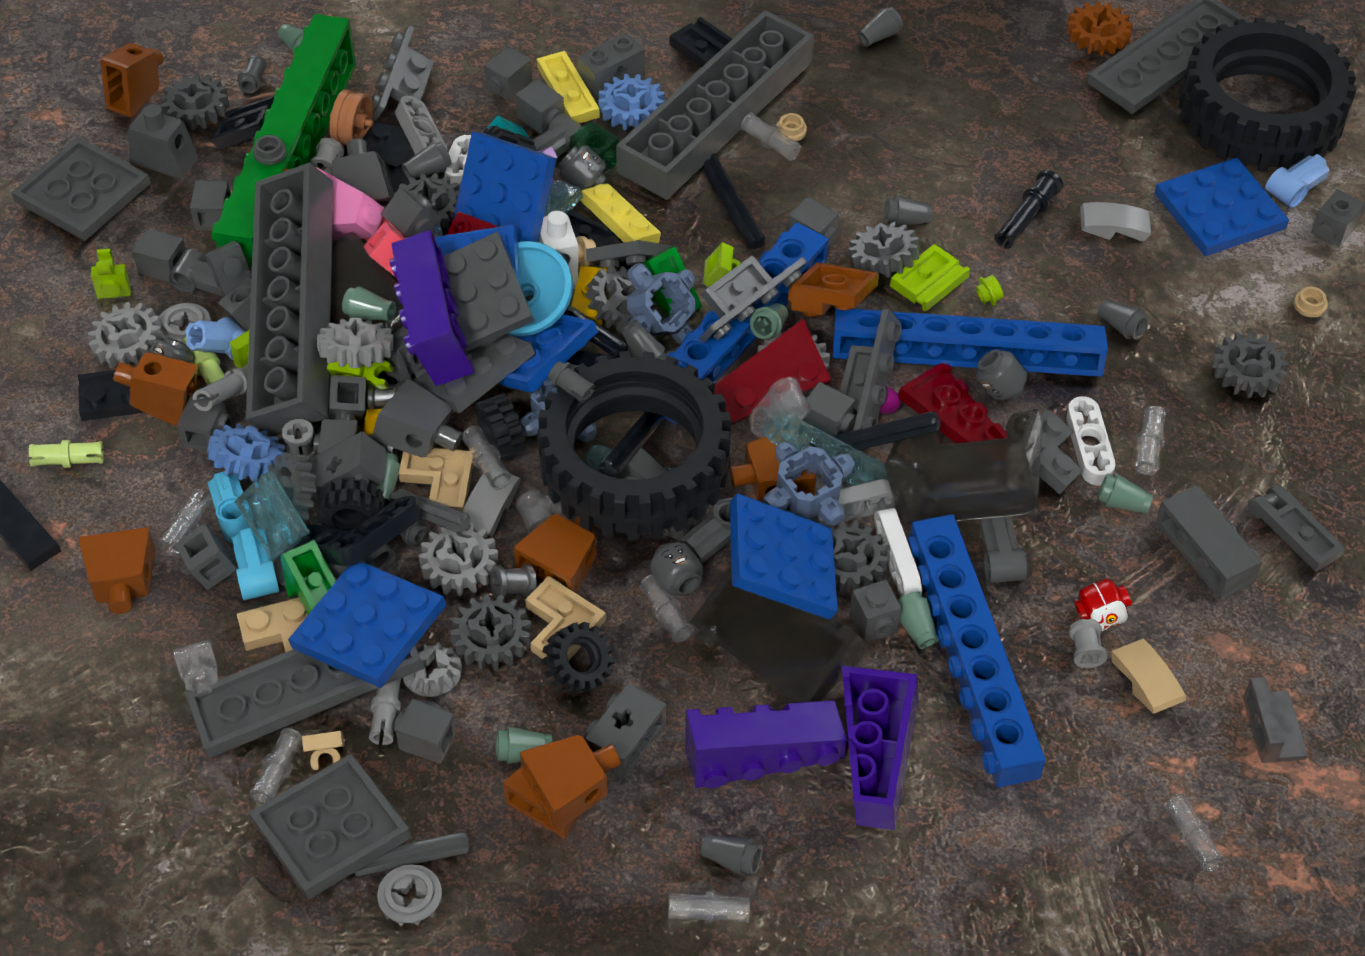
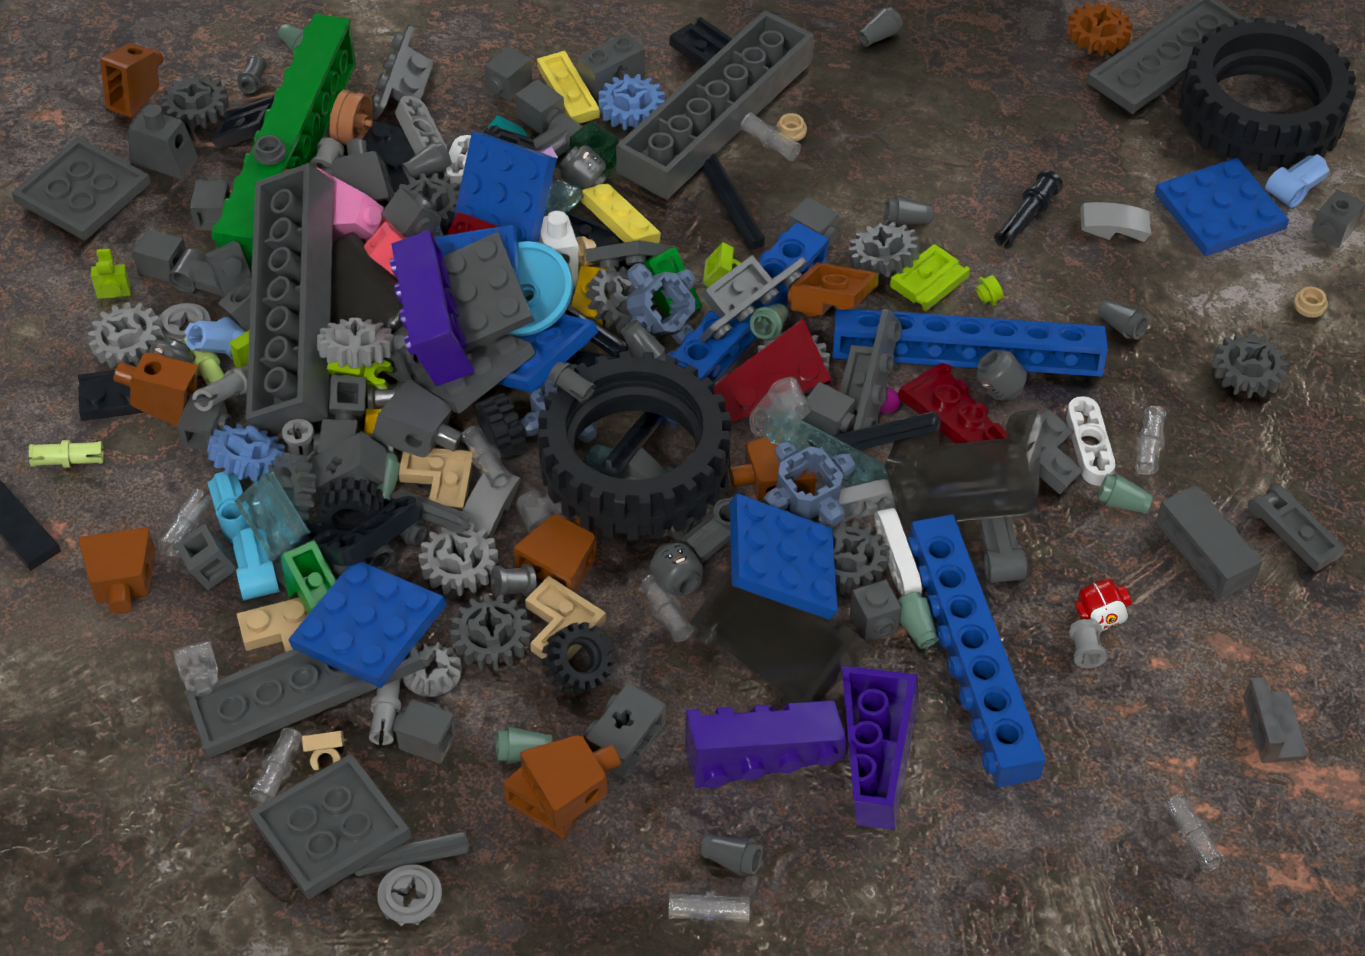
sand green cone [342,286,396,322] -> none
tan slope [1111,638,1186,714] -> none

